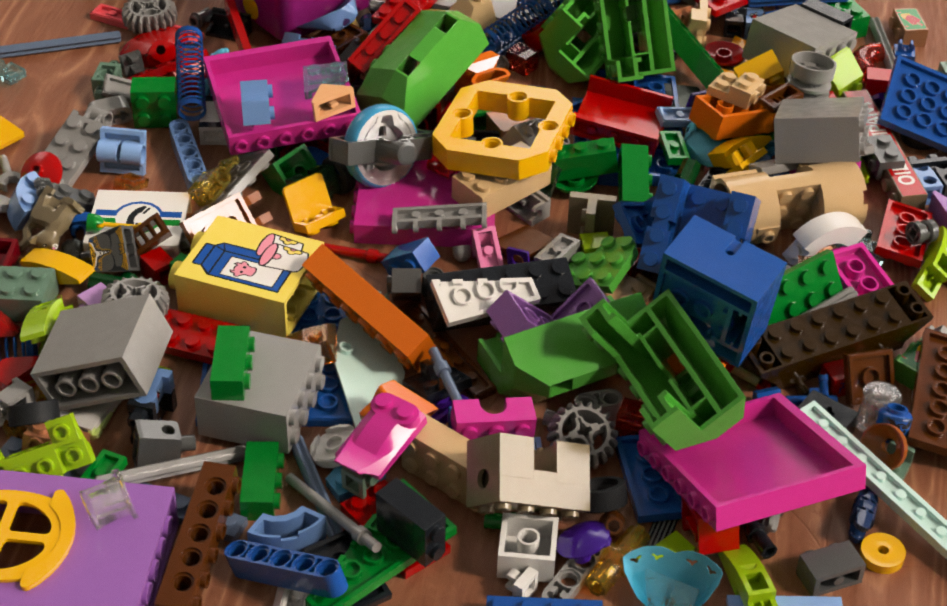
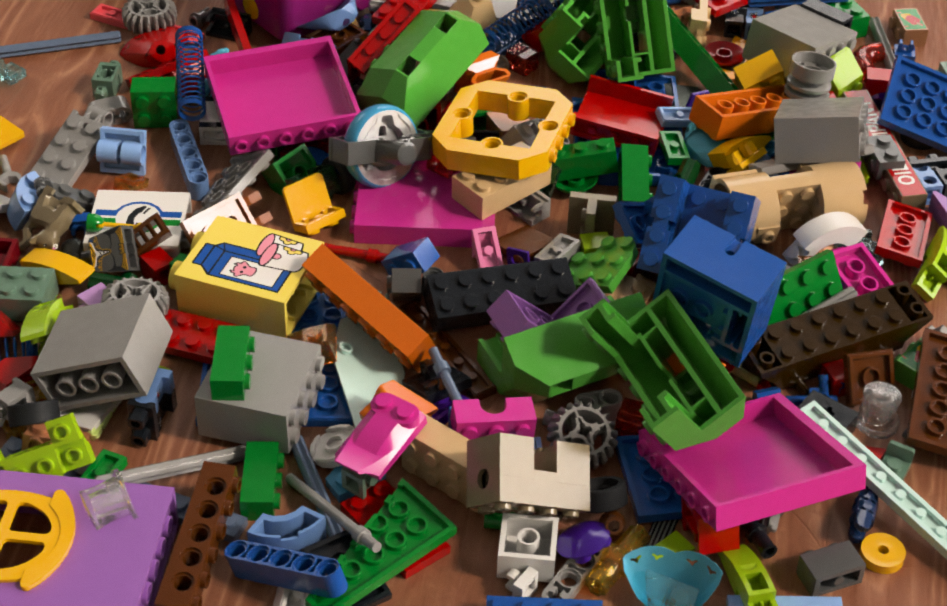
red dish [21,151,63,184] -> none
light grey tile [101,73,132,103] -> none
dark grey tile [118,50,145,77] -> none
dark grey torso [132,419,196,468] -> none
clear yellow piece [187,155,240,207] -> none
medium blue brick [240,79,275,126] -> none
clear light blue wing [303,61,349,99] -> none
light nougat slope [311,84,356,122] -> none
black brick [376,477,446,567] -> none
light grey hinge [392,202,487,234] -> none
white wing [430,277,541,327] -> none
light grey hinge [452,245,471,262] -> none
tan plate [706,72,767,109] -> none
reddish brown slope [757,83,804,113] -> none
dark orange piece [860,423,908,470] -> none
blue head [876,403,913,444] -> none
dark grey wheel [905,219,939,245] -> none

